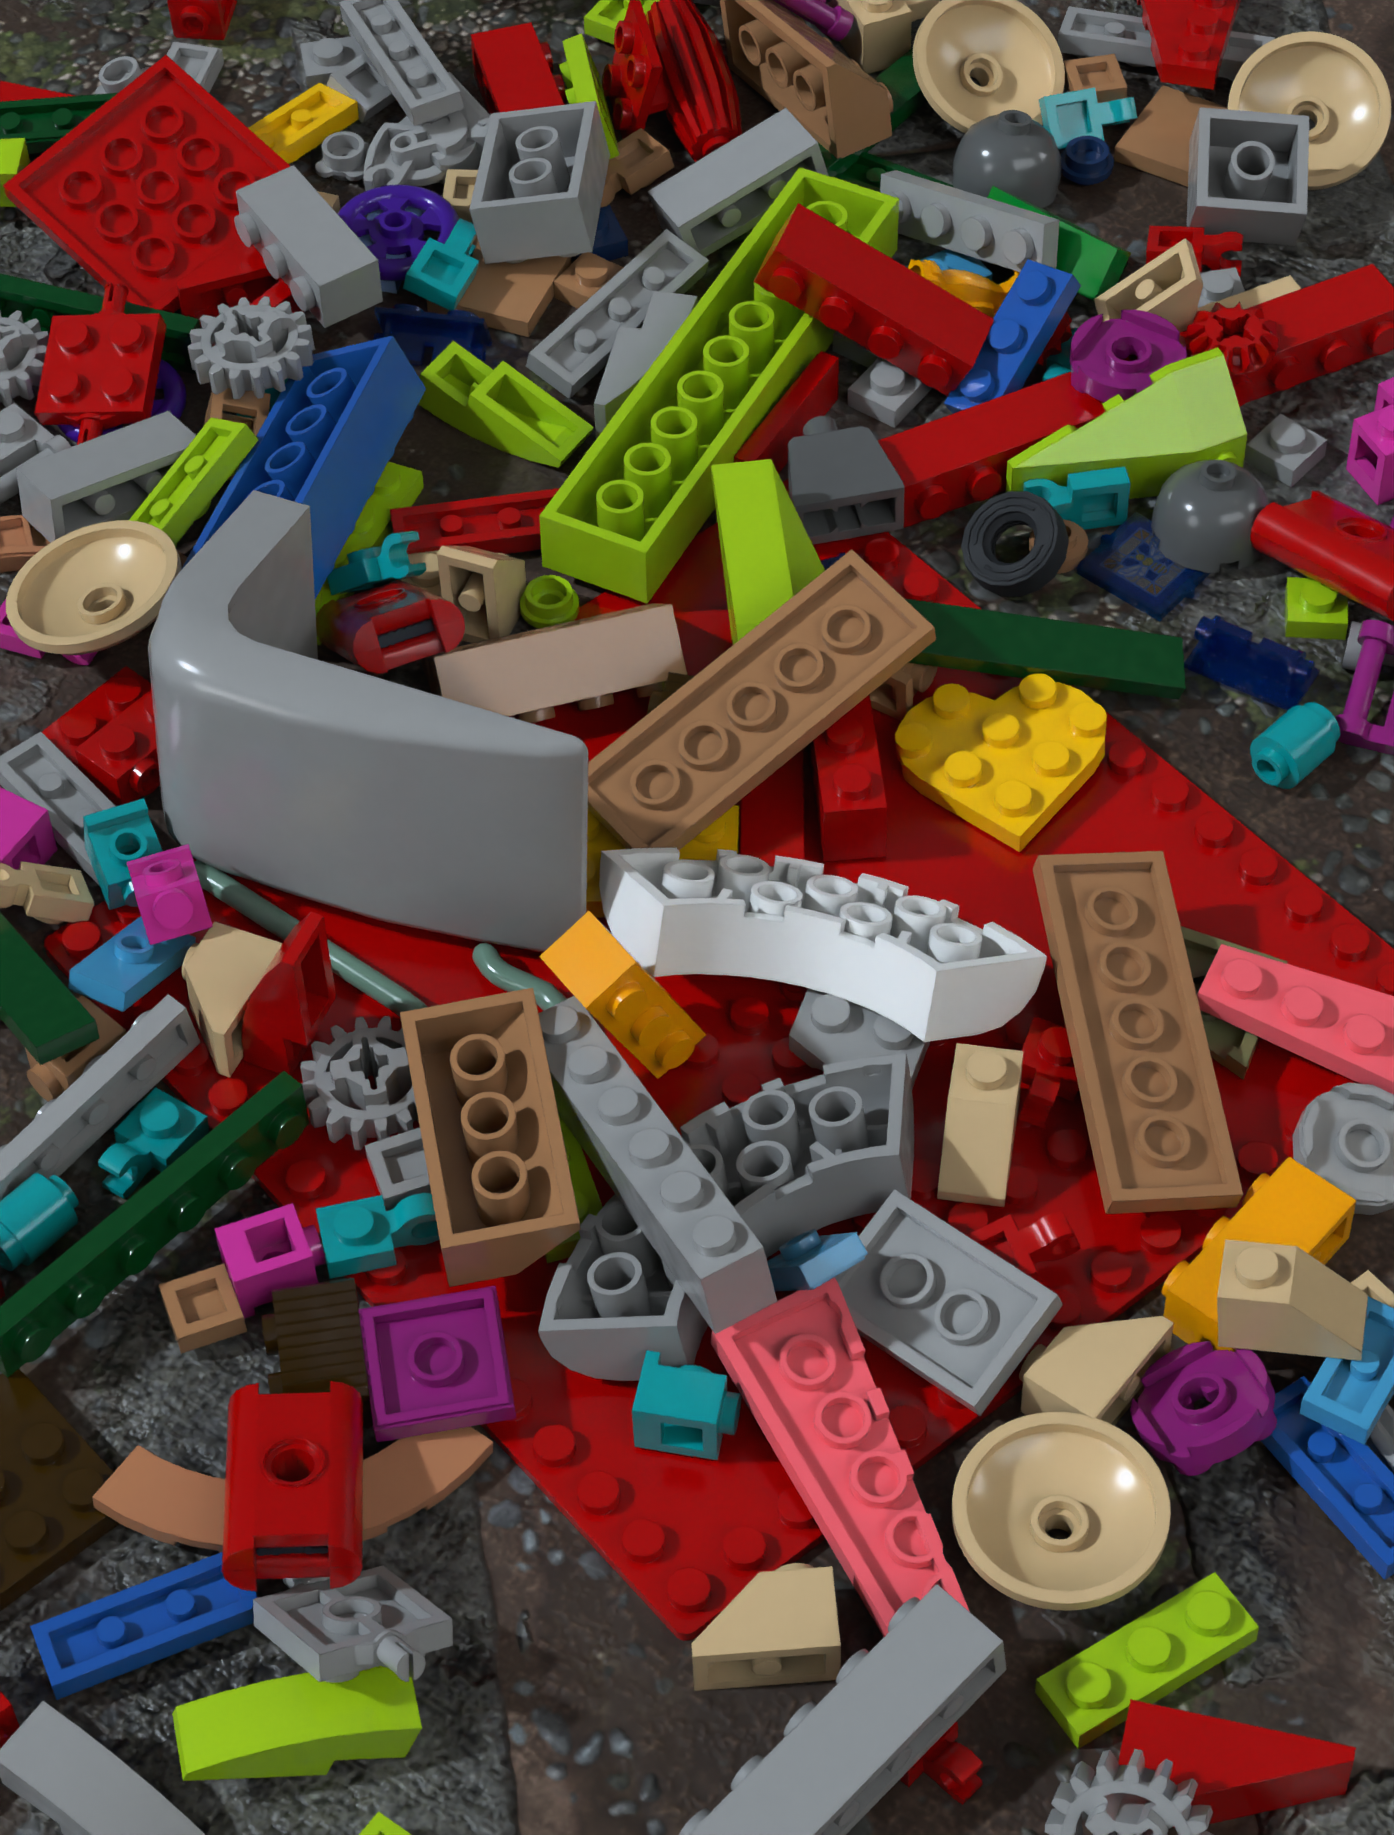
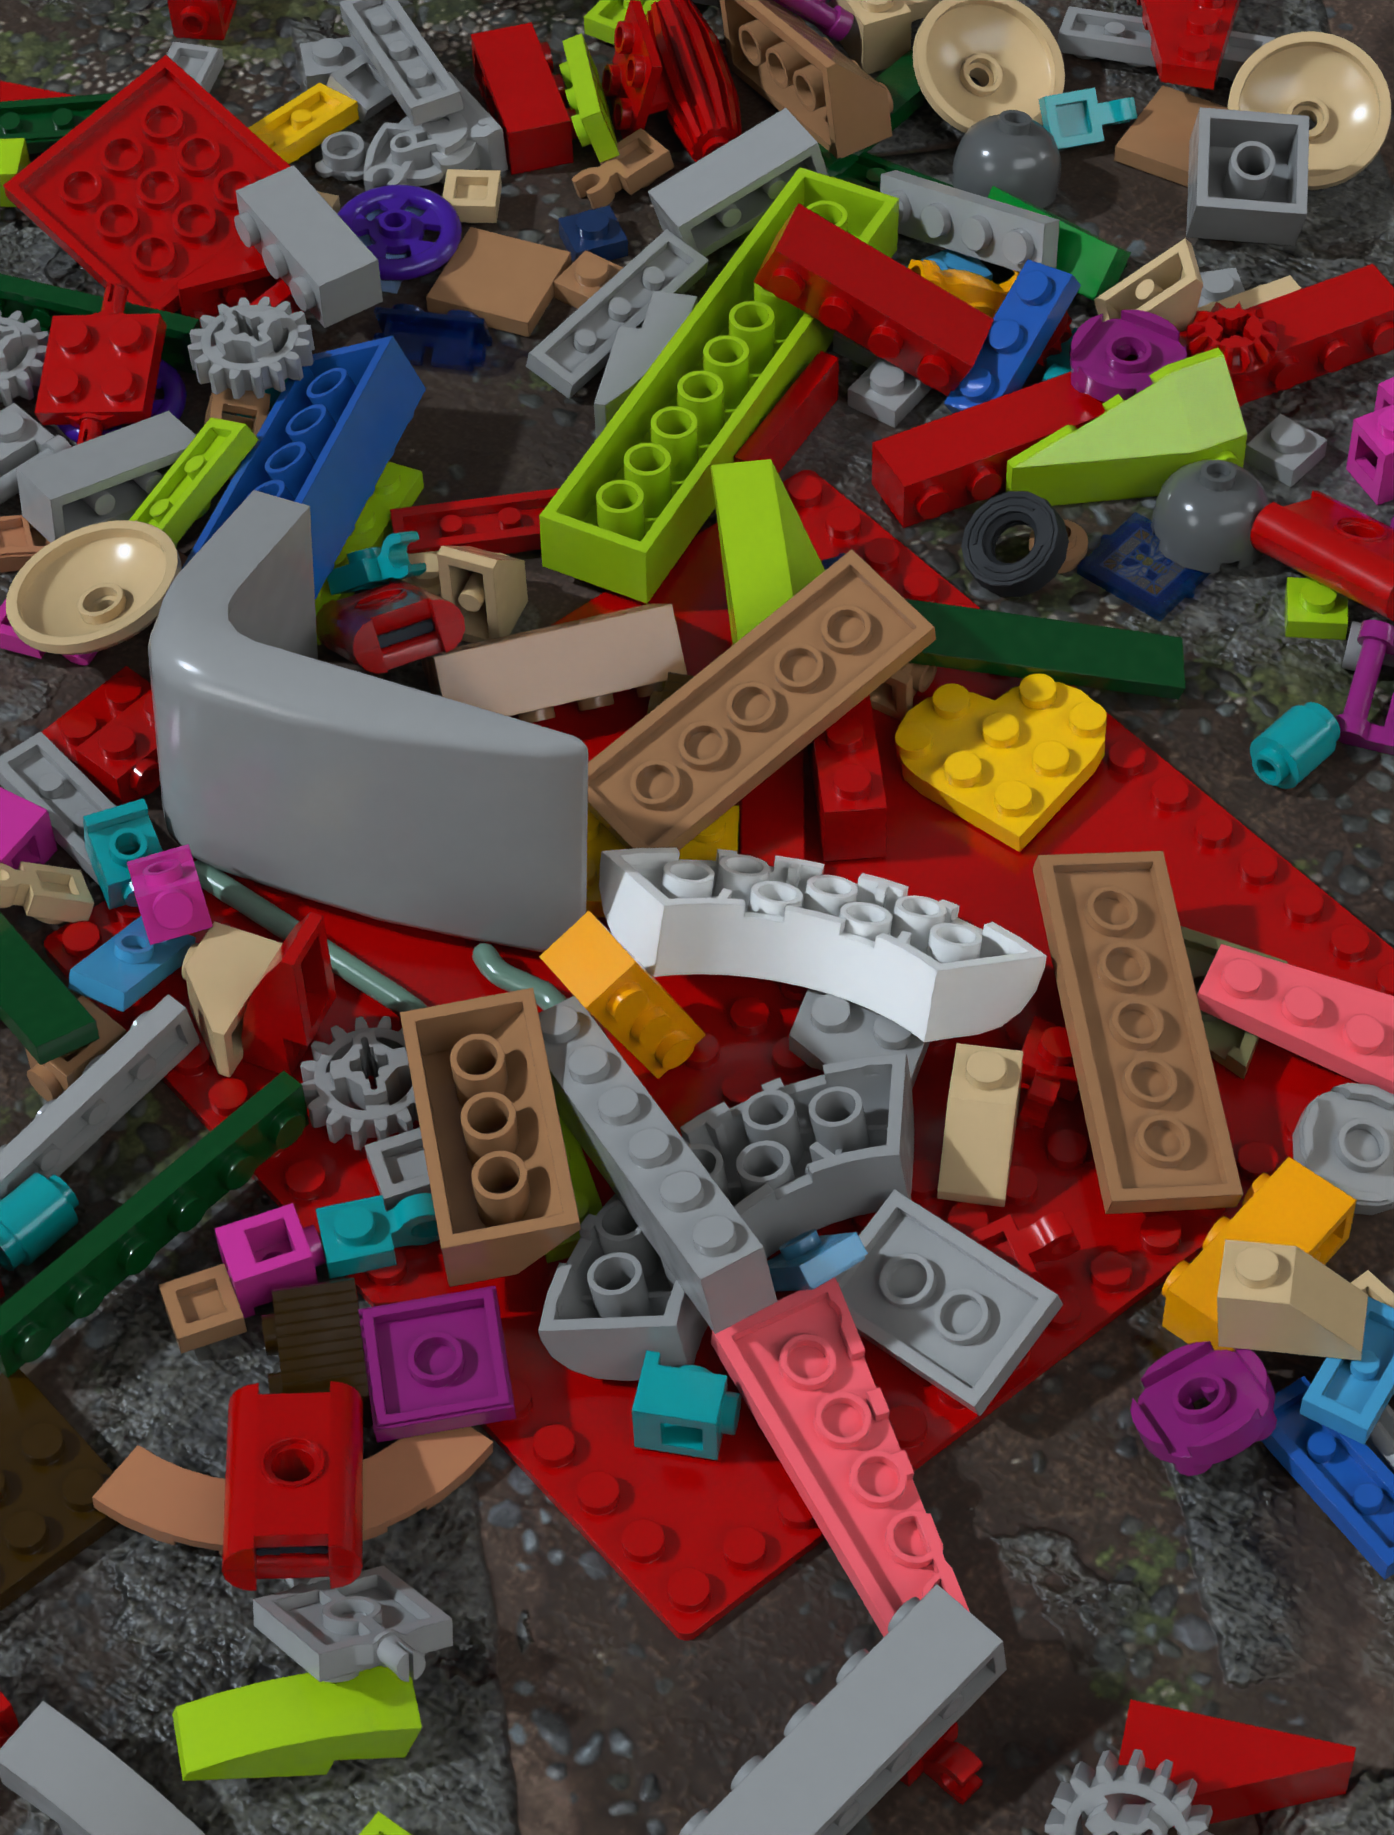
blue plate [30,1552,258,1700] -> none
light grey plate [95,56,150,94] -> none
teal plate [98,1087,210,1199] -> none
teal plate [403,218,479,311] -> none
lime slope [419,340,594,468] -> none
light grey brick [469,101,610,264] -> none
lime plate [520,575,579,628] -> none
tan slope [691,1563,841,1691] -> none
dark grey torso [788,416,905,545] -> none
tan dish [952,1412,1171,1611] -> none
tan slope [1019,1316,1174,1426] -> none
teal plate [1023,466,1131,530] -> none
lime plate [1035,1572,1259,1749] -> none
dark blue plate [1061,136,1114,186] -> none
medium nougat plate [1063,54,1128,103] -> none
red plate [1146,225,1243,277] -> none
clear blue hinge [1184,615,1320,711] -> none

